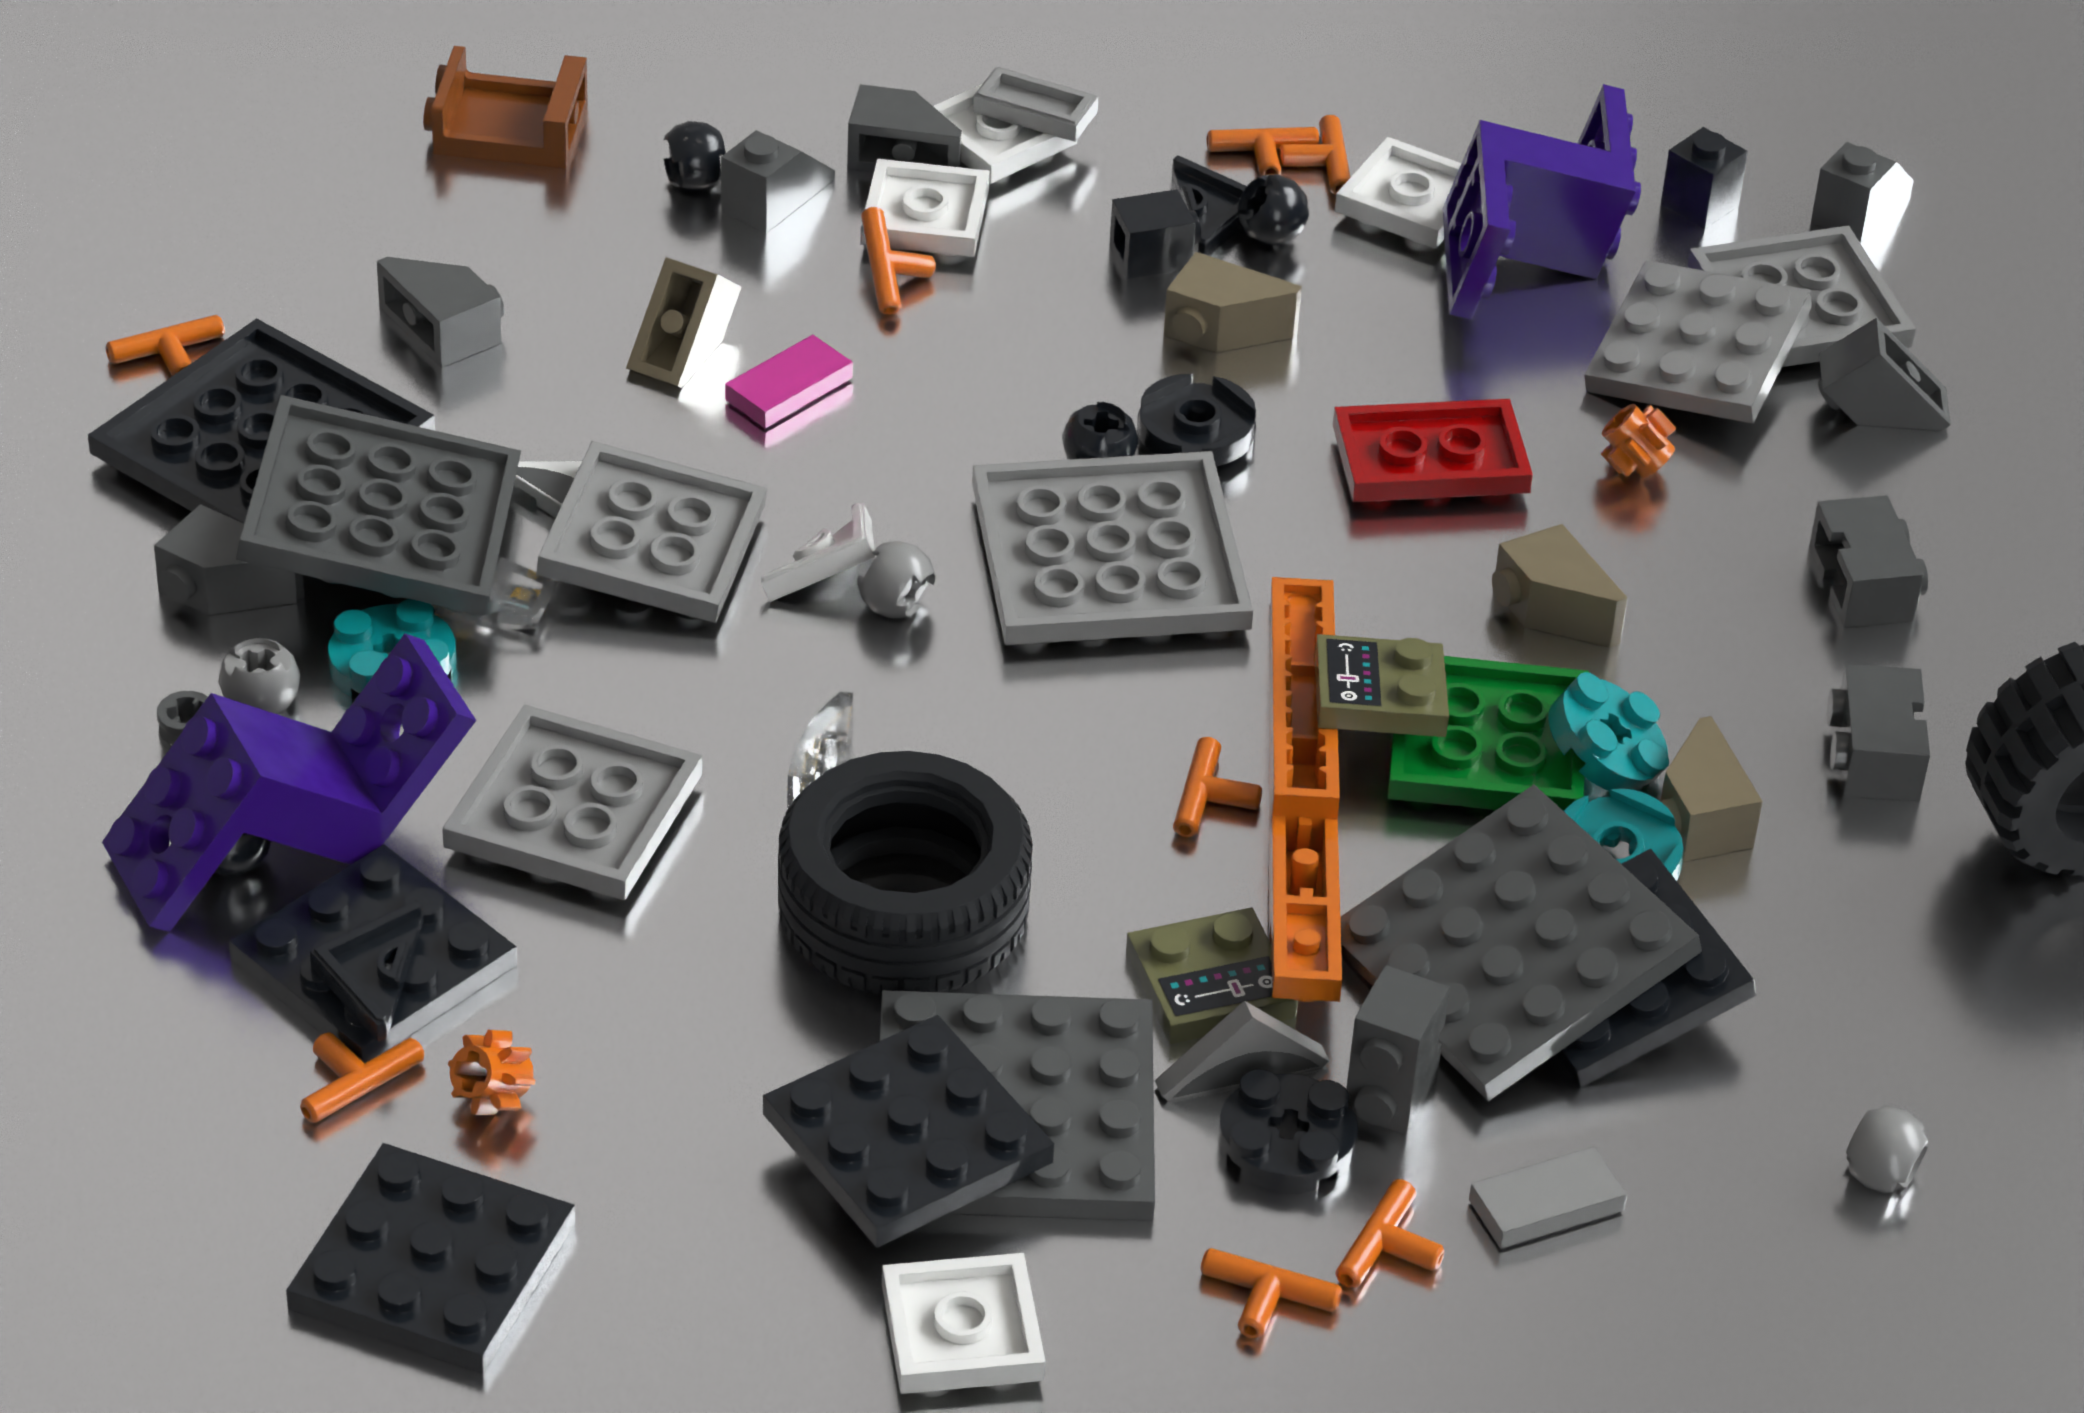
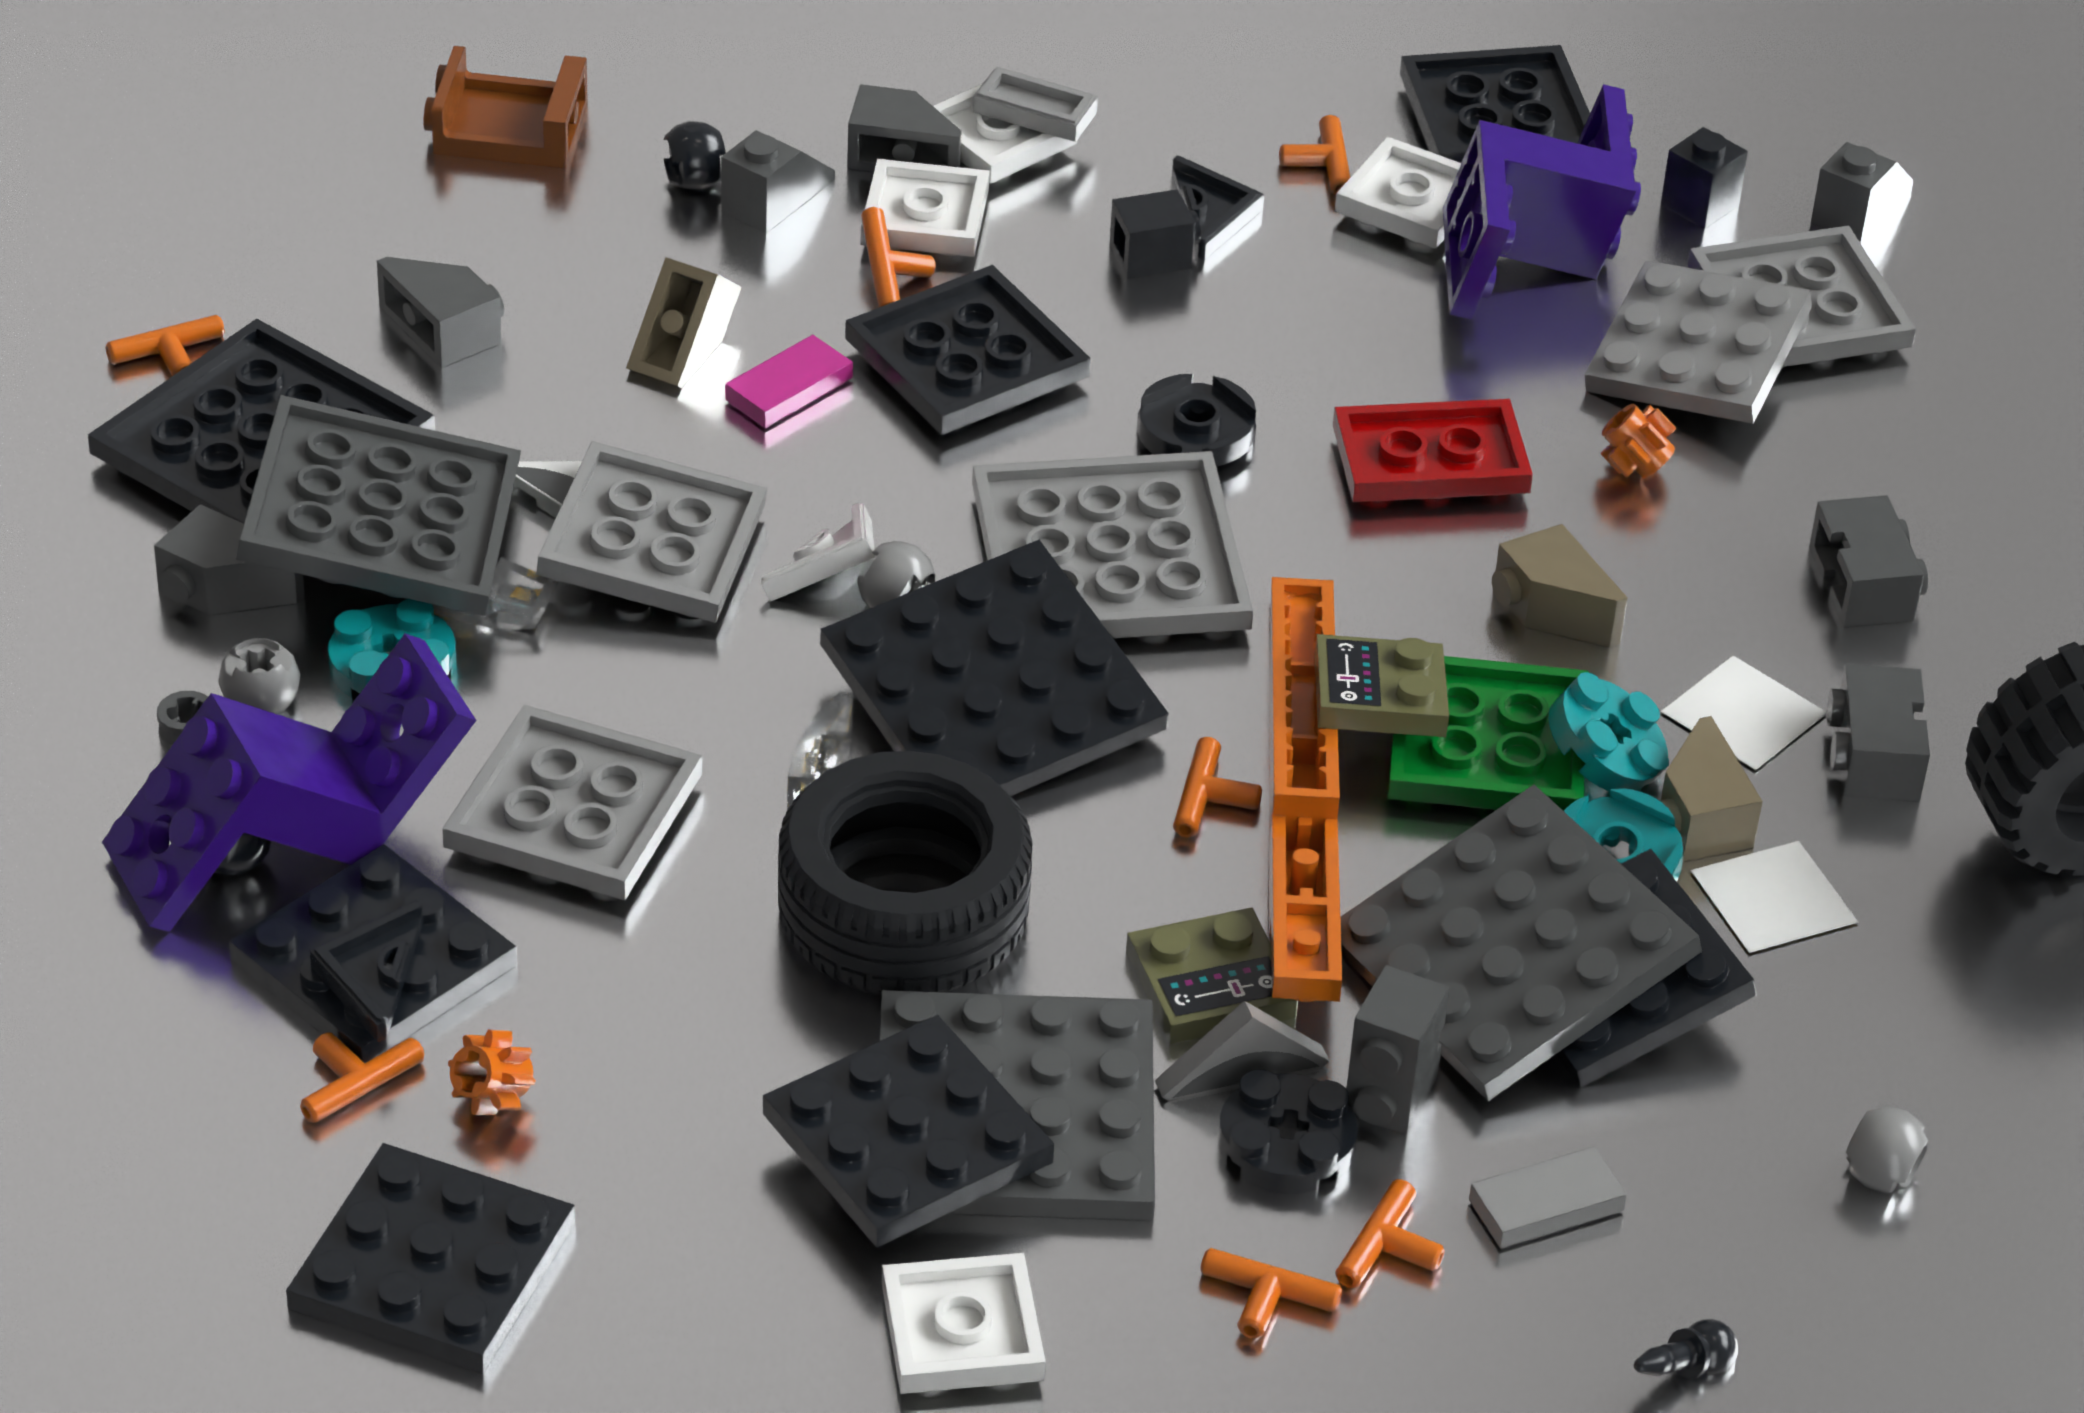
black piece [1062,402,1138,460] -> none
dark tan slope [1163,252,1302,353] -> none
orange piece [1206,127,1319,176] -> none
black piece [1237,174,1309,246] -> none
dark grey slope [1818,318,1951,431] -> none
none -> black plate [820,539,1169,796]
none -> black plate [845,265,1091,435]
none -> black plate [1400,45,1590,163]
none -> black bar [1634,1319,1738,1379]
none -> white sticker [1660,656,1827,770]
none -> white sticker [1690,841,1859,953]

